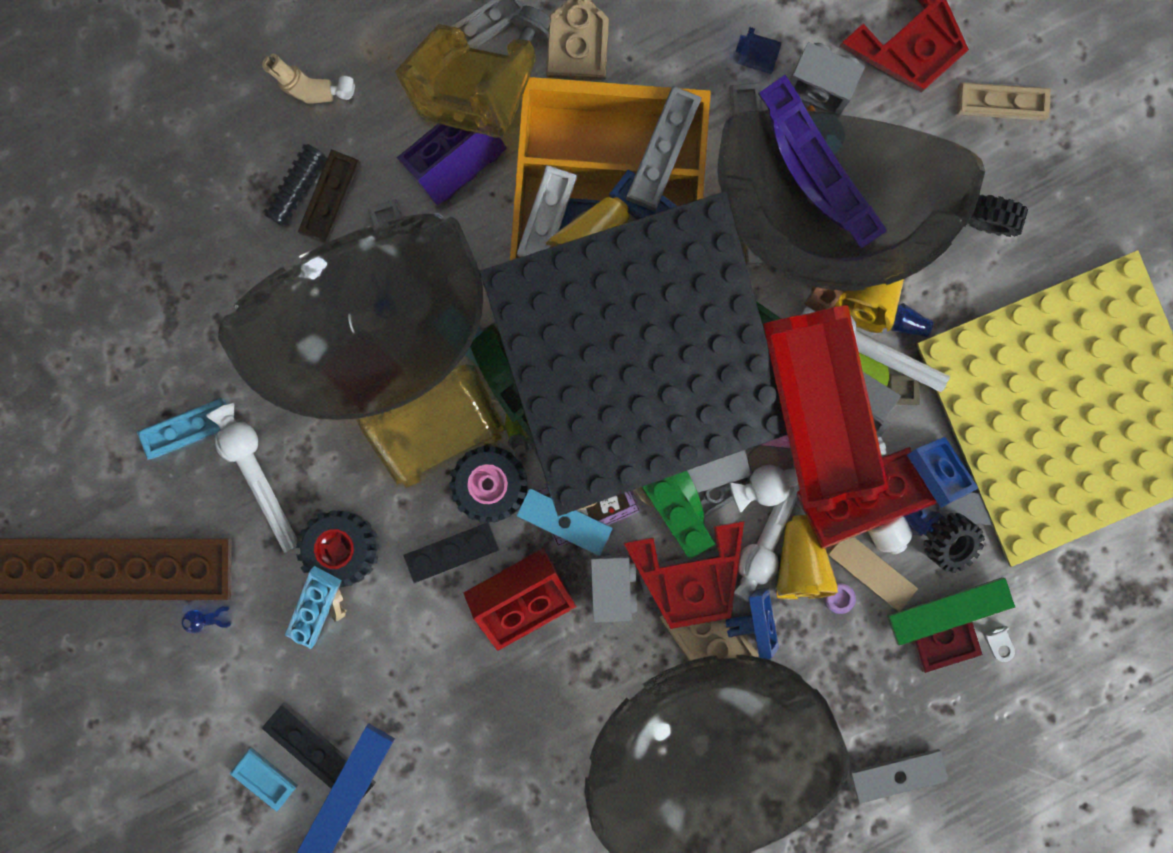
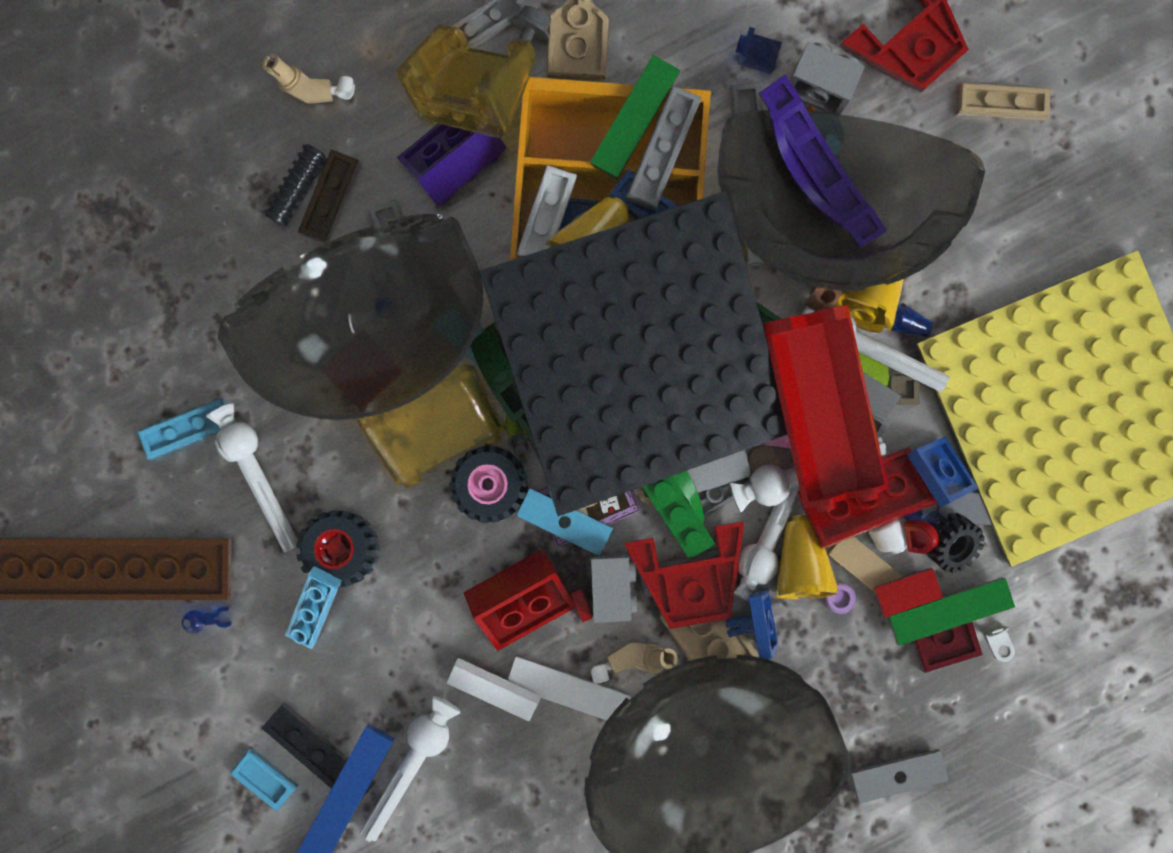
tan tile [329,588,346,622] -> none
black plate [403,522,500,583] -> none
black tyre [966,195,1028,237] -> none
none -> white piece [360,696,460,842]
none -> white tile [446,658,541,721]
none -> white tile [508,655,631,725]
none -> red tile [571,587,593,623]
none -> green tile [590,55,680,180]
none -> tan arm [591,642,678,684]
none -> red tile [873,568,943,618]
none -> red tile [903,520,939,554]

